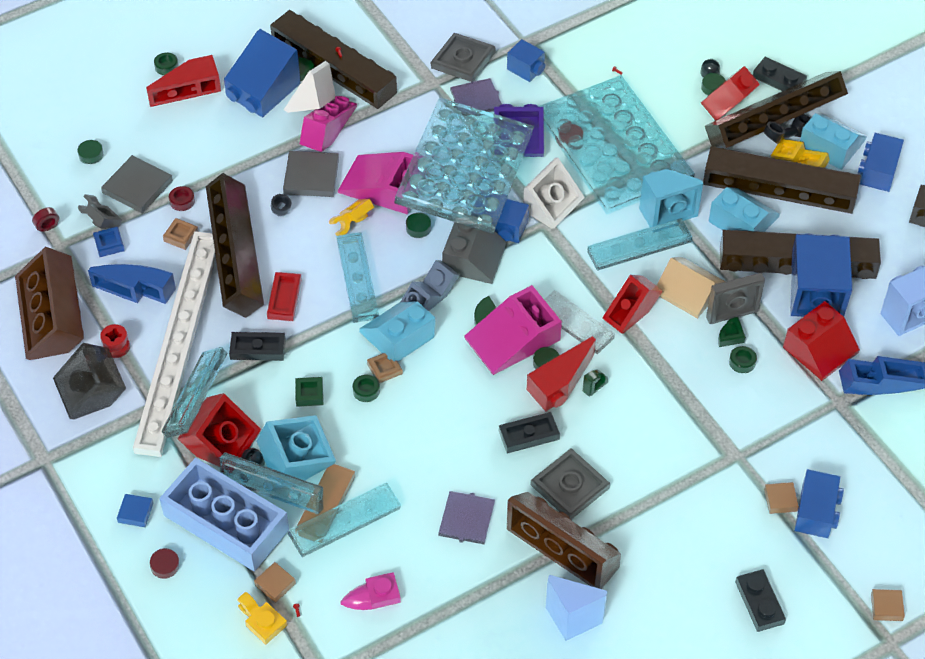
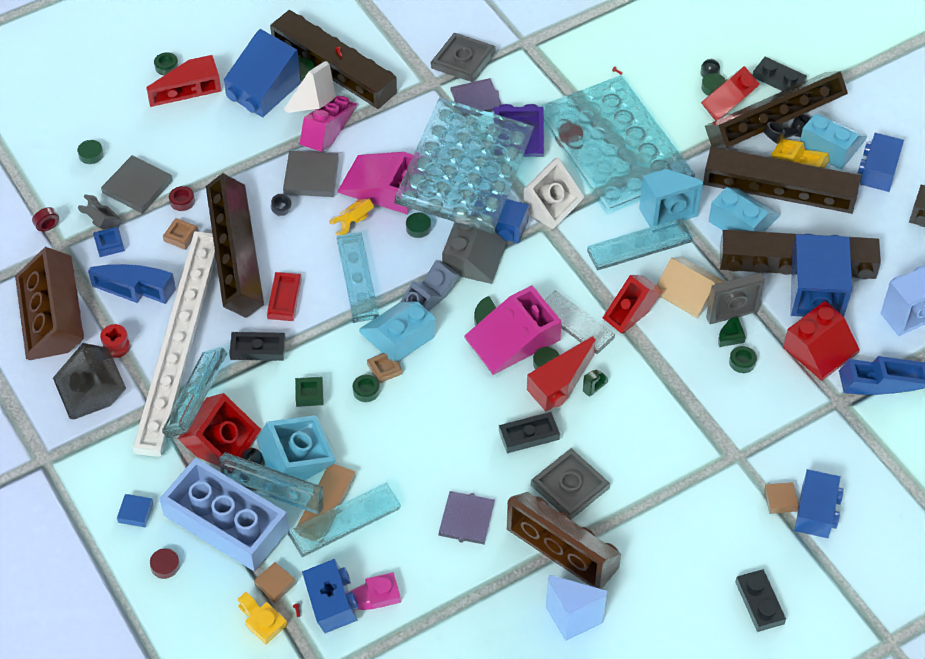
blue brick [507,39,545,82] -> none
medium nougat tile [871,589,905,621] -> none
none -> blue brick [302,559,359,633]

